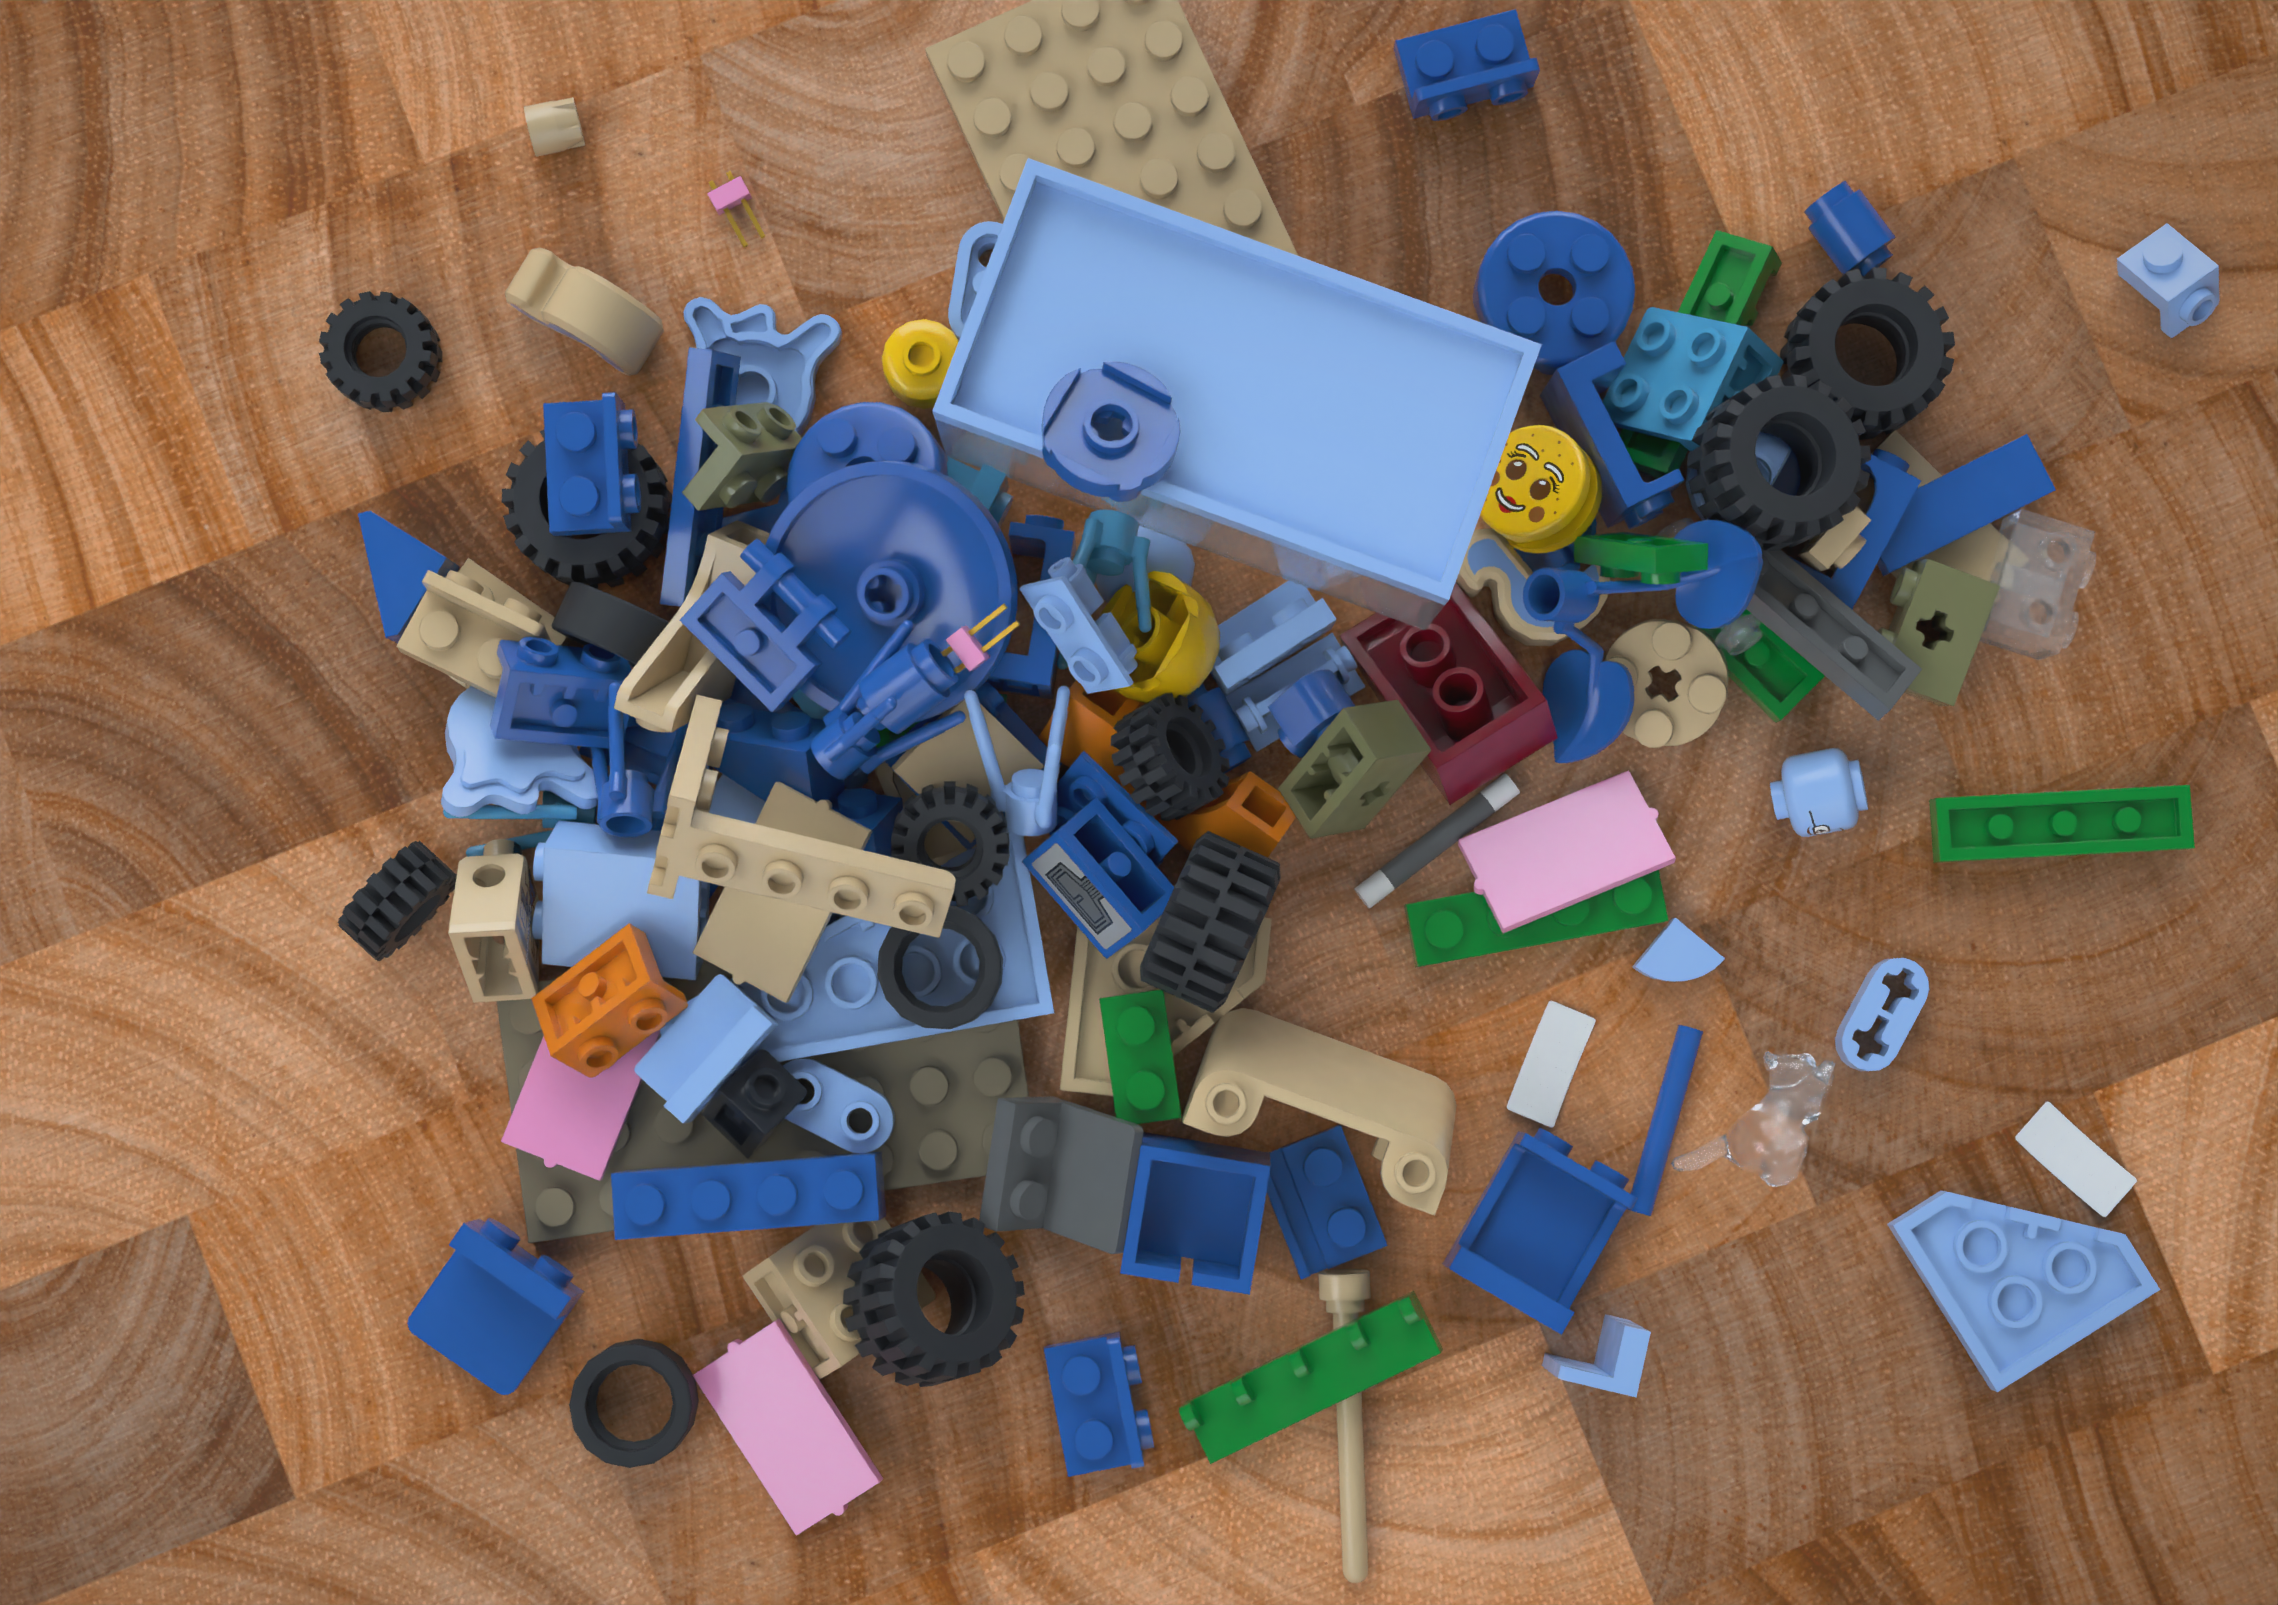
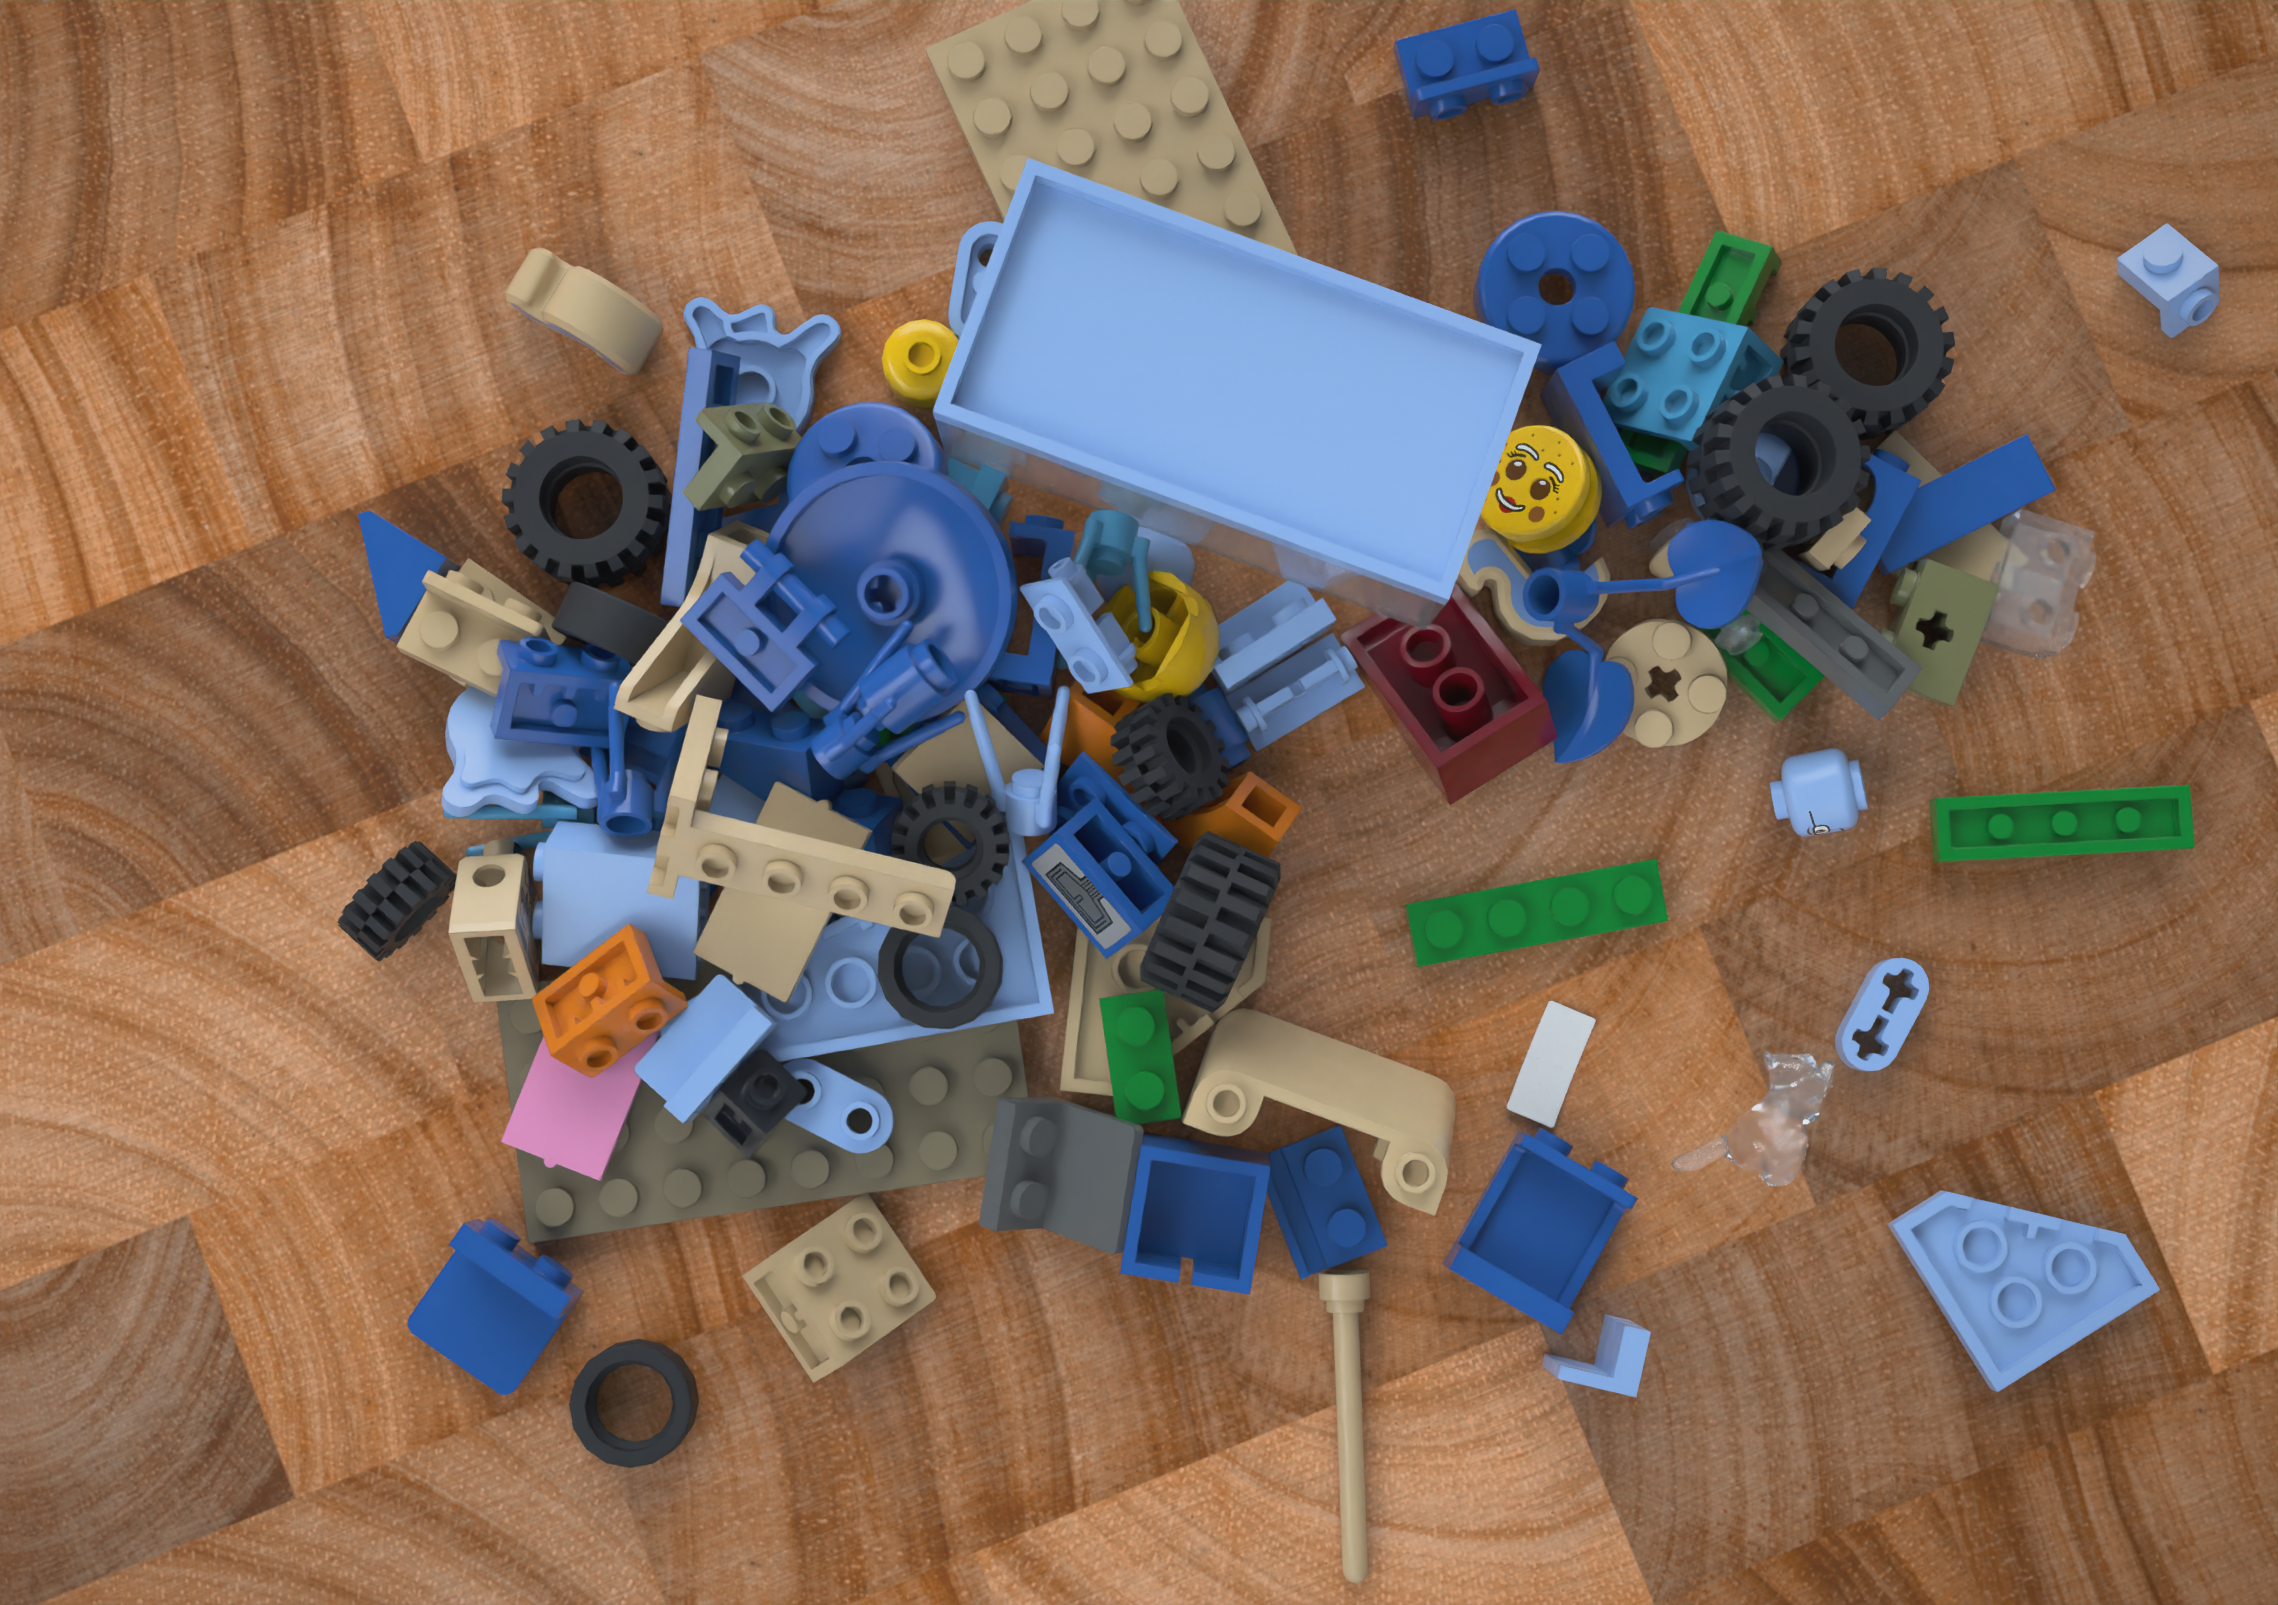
black tyre [319,291,442,412] -> none
tan hose [524,97,585,157] -> none
blue bracket [543,392,641,536] -> none
blue arch [611,1151,886,1240] -> none
bright pink piece [692,1318,883,1535] -> none
bright pink piece [707,171,766,248] -> none
black tyre [843,1211,1025,1387] -> none
bright pink piece [941,604,1020,673] -> none
plate [1041,362,1181,502] -> none
blue bracket [1044,1331,1155,1477] -> none
green hinge [1179,1291,1443,1464] -> none
blue plate [1268,669,1355,758] -> none
olive brick [1278,700,1431,839] -> none
dark grey bar [1354,773,1520,909] -> none
bright pink piece [1458,770,1676,933] -> none
green plate [1574,532,1708,584] -> none
blue bar [1627,1025,1703,1216] -> none
light blue tile [1632,918,1725,982] -> none
blue brick [1804,181,1896,276] -> none
white sticker [2015,1102,2137,1217] -> none

